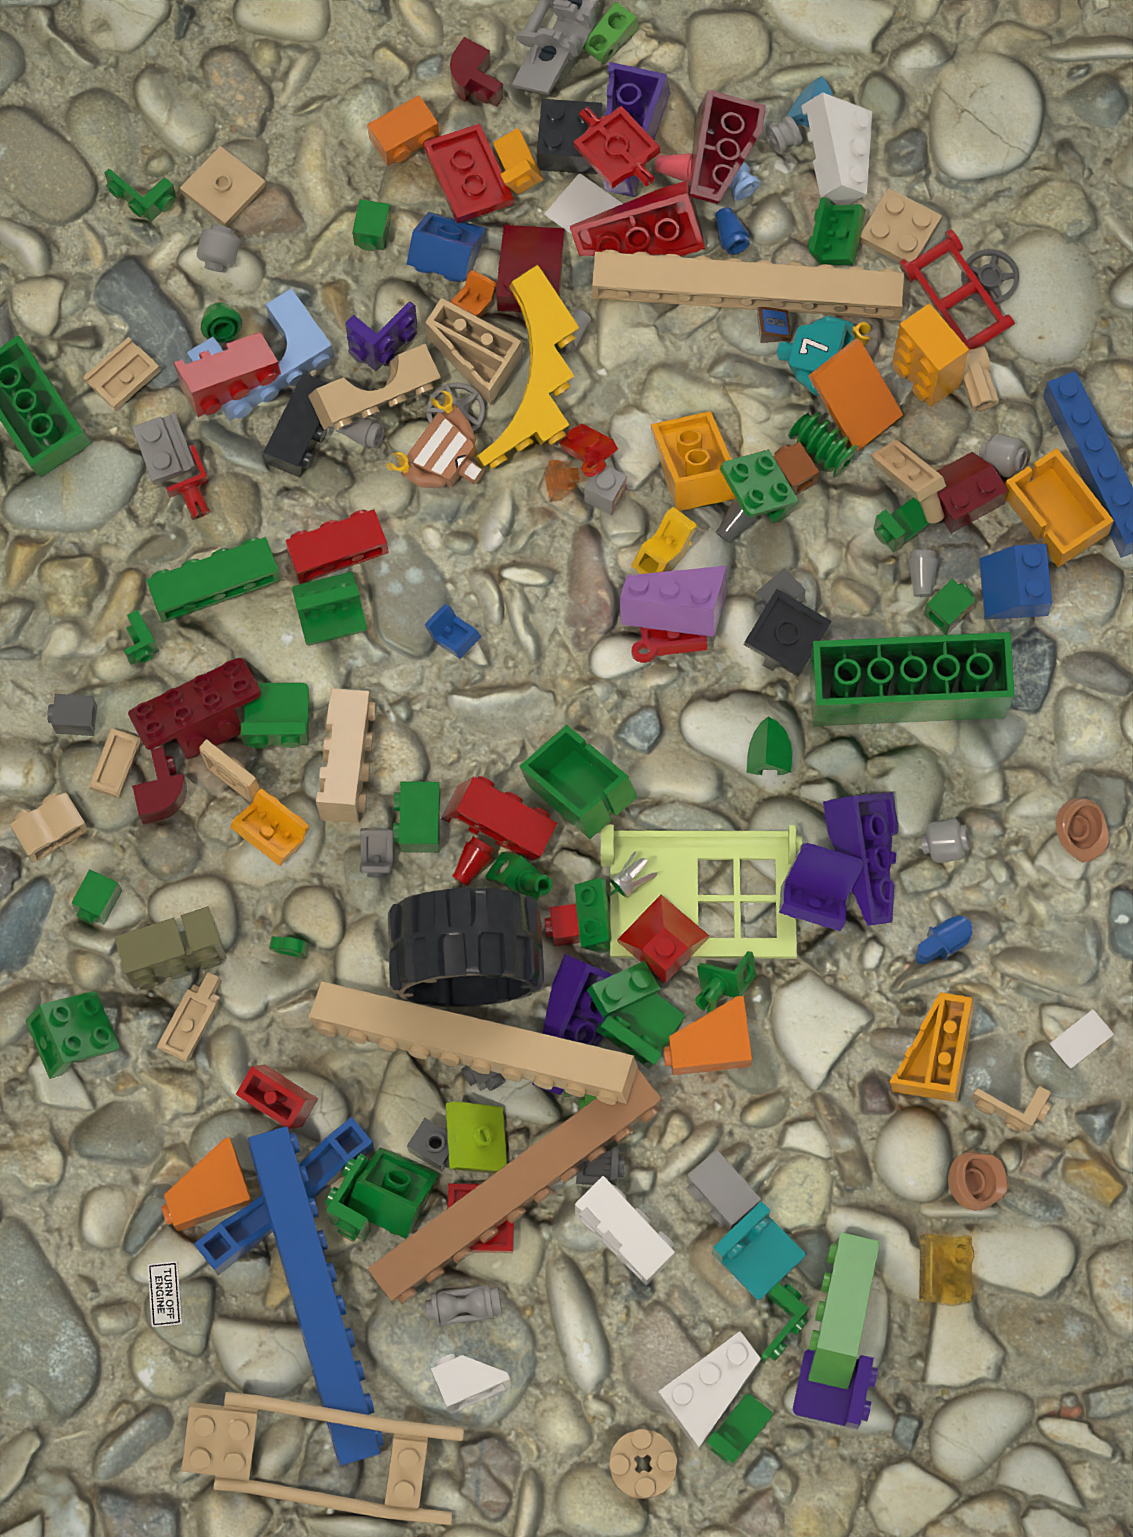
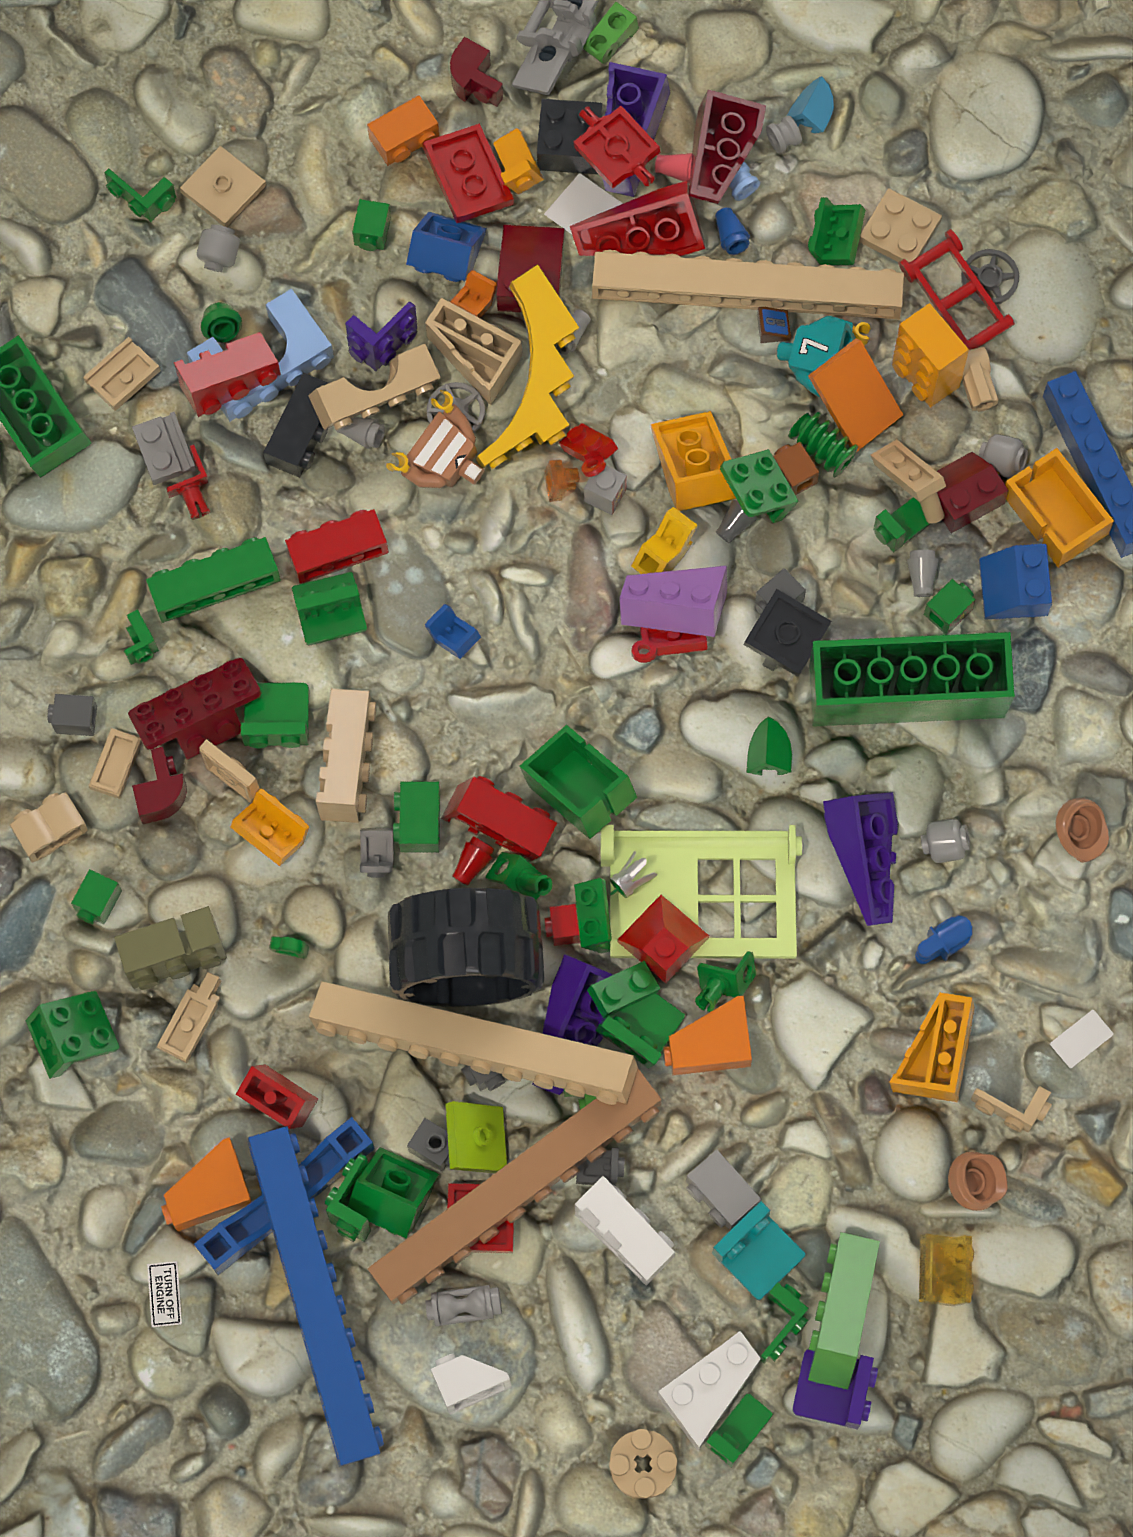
tan plate [181,1392,464,1525] -> none
dark purple bracket [779,843,863,931] -> none
white wedge [801,92,872,205] -> none

